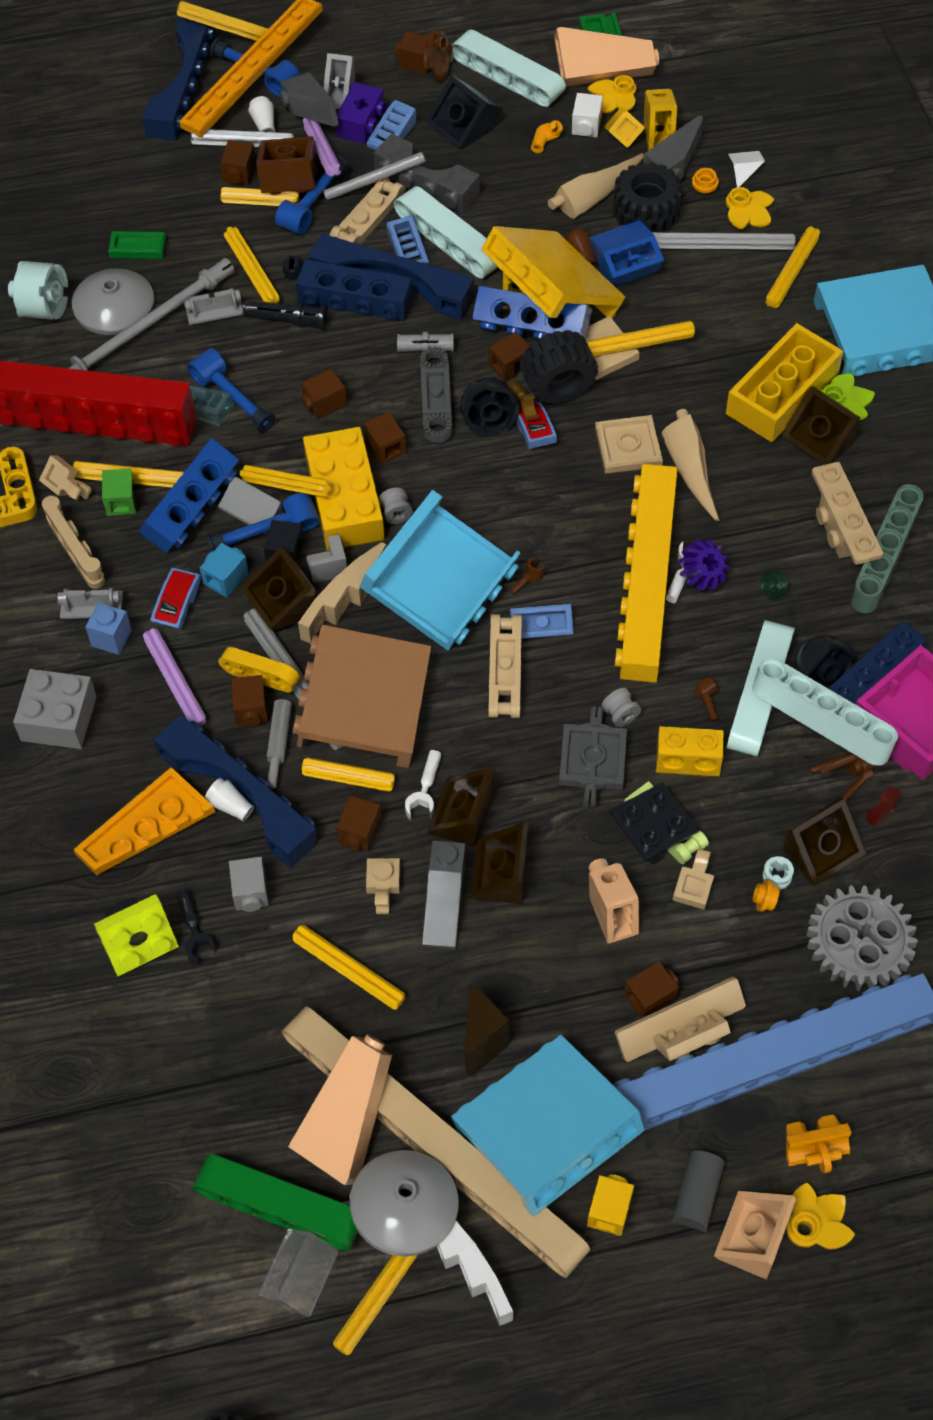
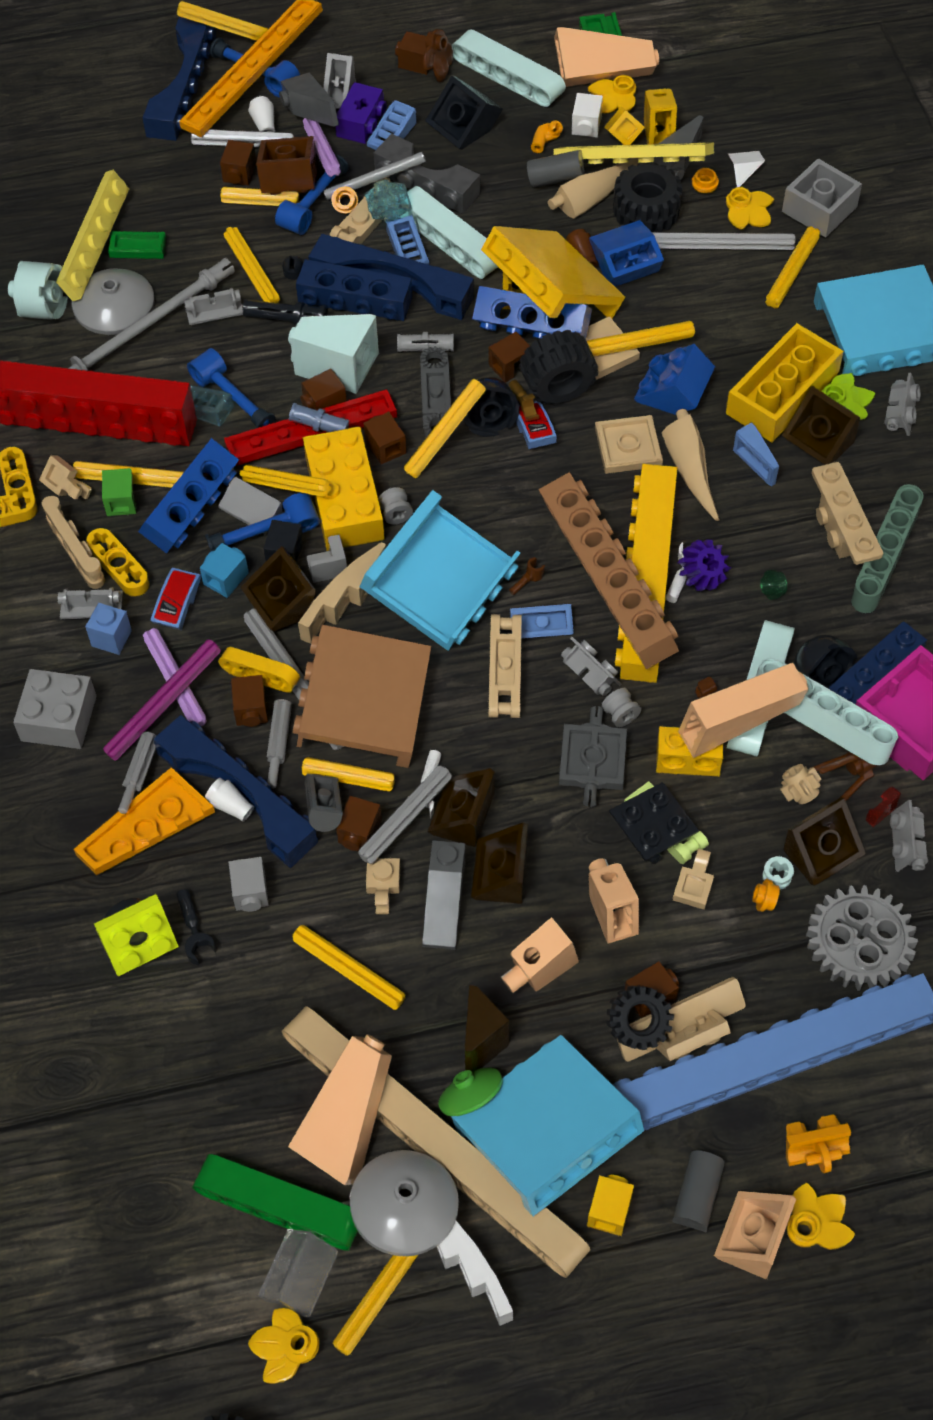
none -> light yellow plate [56,169,129,301]
none -> yellow beam [86,528,149,596]
none -> magenta axle [103,639,221,760]
none -> light grey axle [118,732,156,814]
none -> red plate [224,389,397,466]
none -> yellow plate [248,1308,319,1384]
none -> light aqua slope [288,314,379,394]
none -> sand blue pin [289,402,350,432]
none -> dark grey brick [305,774,343,832]
none -> light orange plate [331,186,358,214]
none -> light grey axle [358,766,452,864]
none -> clear light blue brick [364,180,412,222]
none -> yellow axle [404,379,486,478]
none -> bright green dish [438,1068,503,1116]
none -> light nougat torso [501,917,579,993]
none -> dark grey brick [527,150,585,188]
none -> medium nougat brick [538,472,679,669]
none -> light yellow plate [554,142,714,164]
none -> light grey hinge [561,637,622,696]
none -> black tyre [606,985,674,1050]
none -> blue slope [634,344,715,415]
none -> light nougat slope [678,662,808,758]
none -> medium blue slope [733,422,779,486]
none -> tan gear [780,764,822,804]
none -> light grey brick [782,159,862,238]
none -> light grey hinge [884,373,921,436]
none -> light grey hinge [890,800,928,872]

